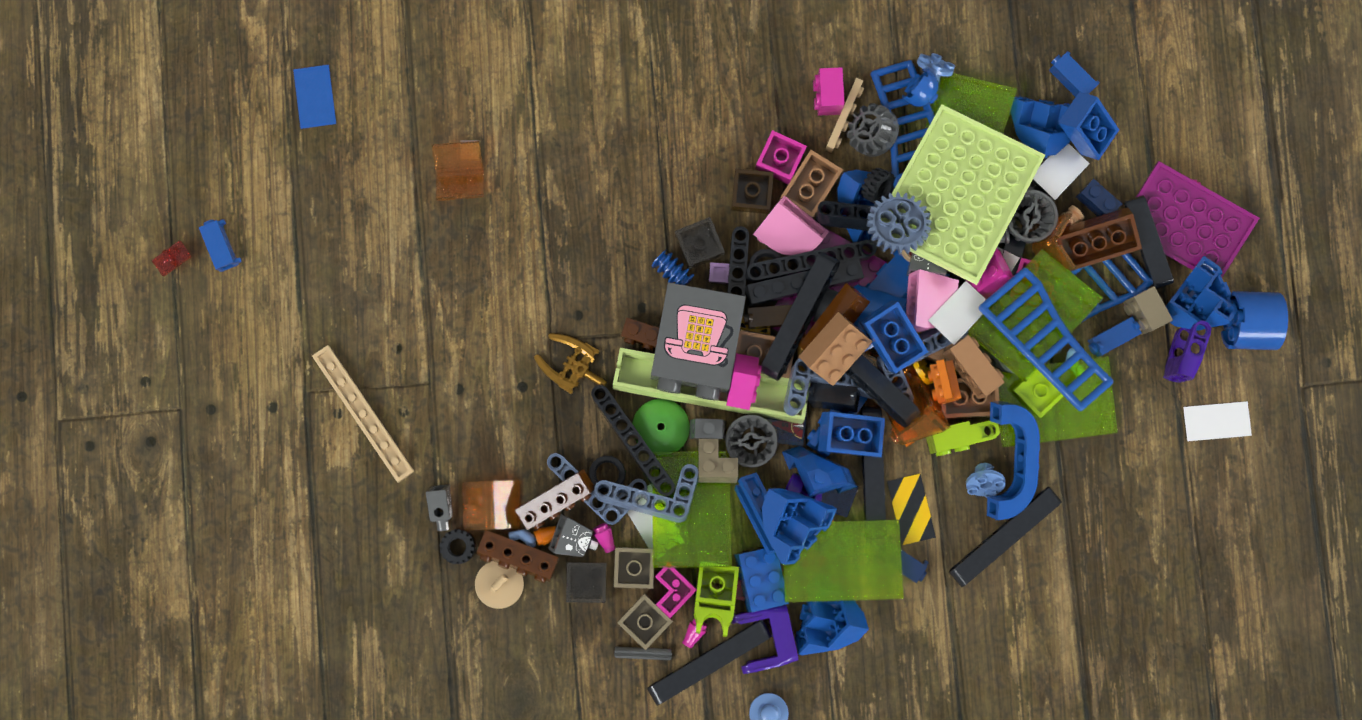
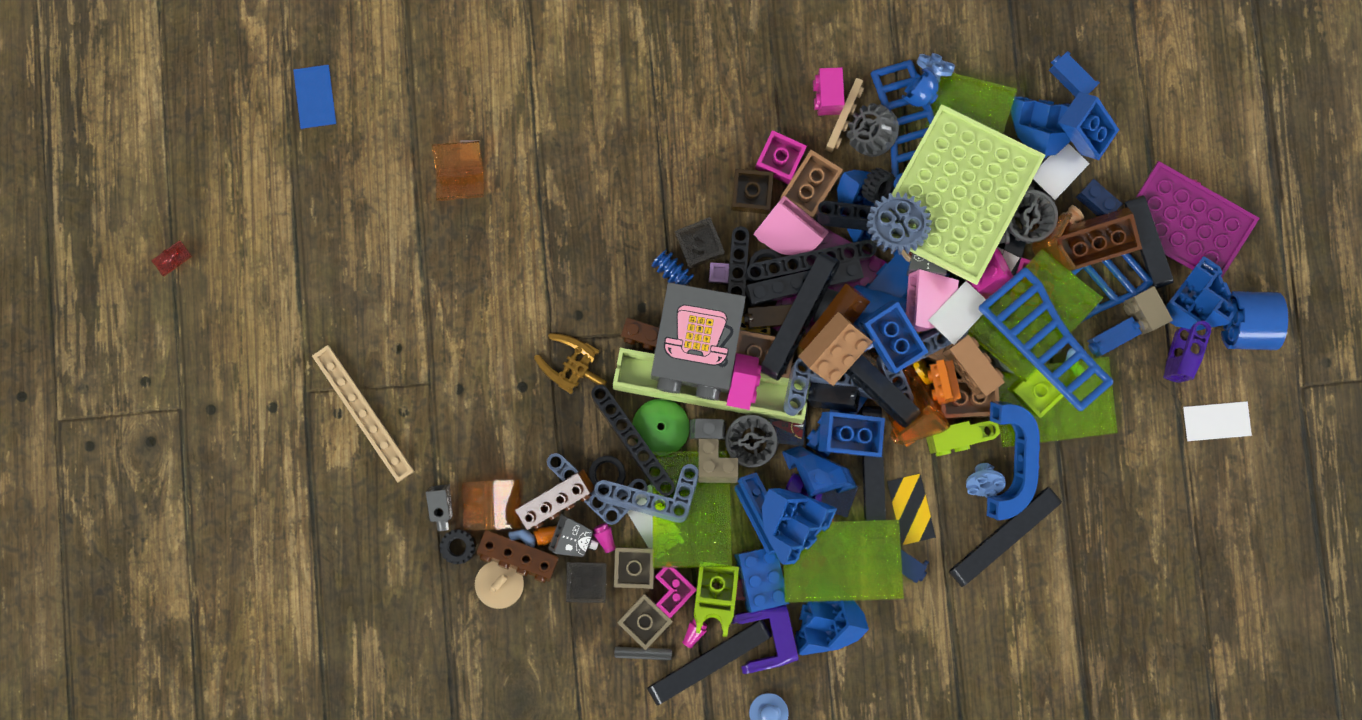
blue brick [199,219,242,272] -> none

